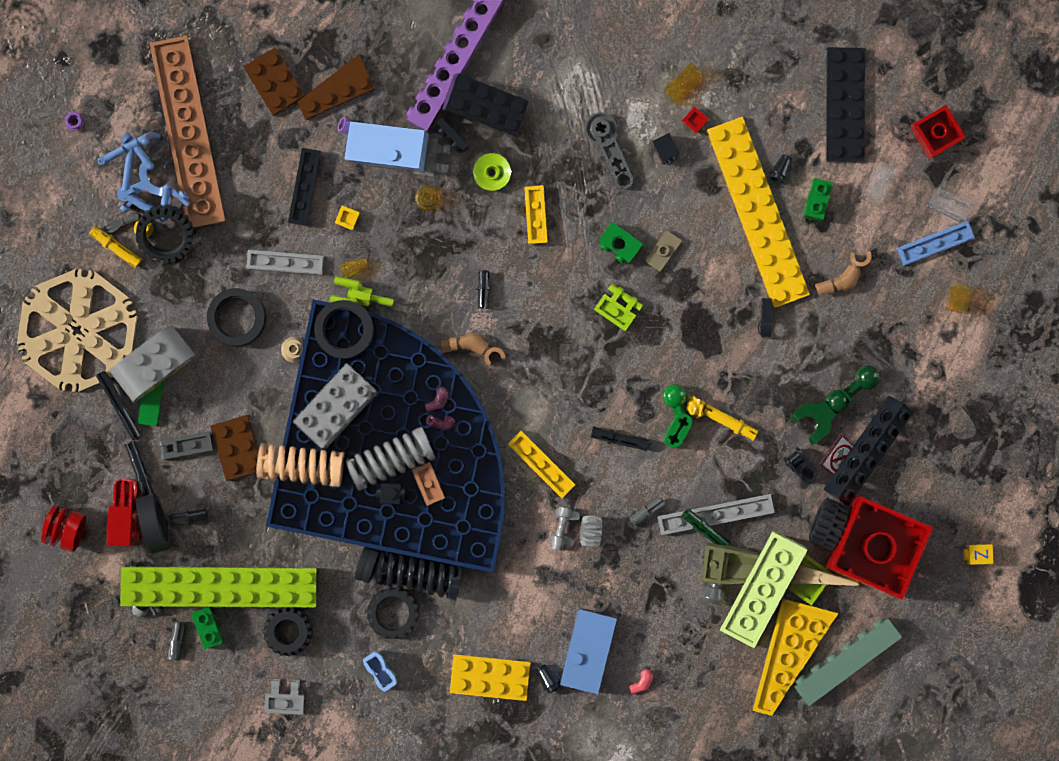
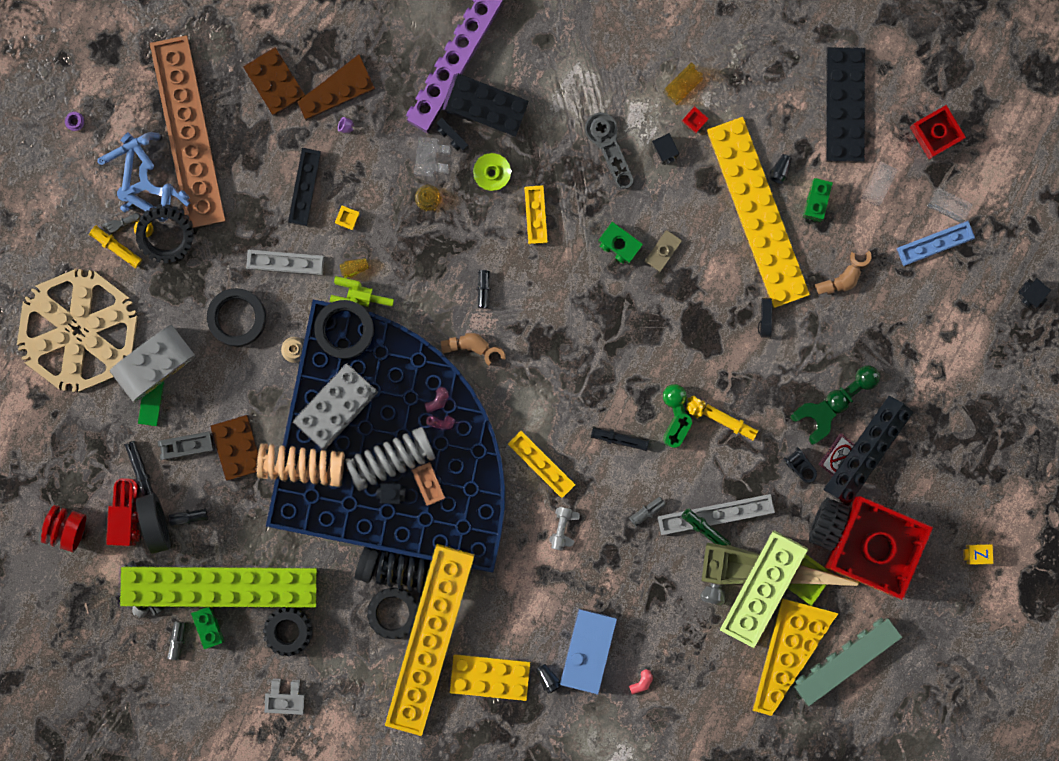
black axle [96,371,142,440] -> none
light blue brick [345,122,429,172] -> none
light blue brick [363,650,397,692] -> none
light grey gear [580,515,602,548] -> none
lime plate [594,284,643,331] -> none
clear yellow brick [945,284,971,314] -> none
none -> yellow plate [385,544,474,736]
none -> black brick [1018,278,1051,309]

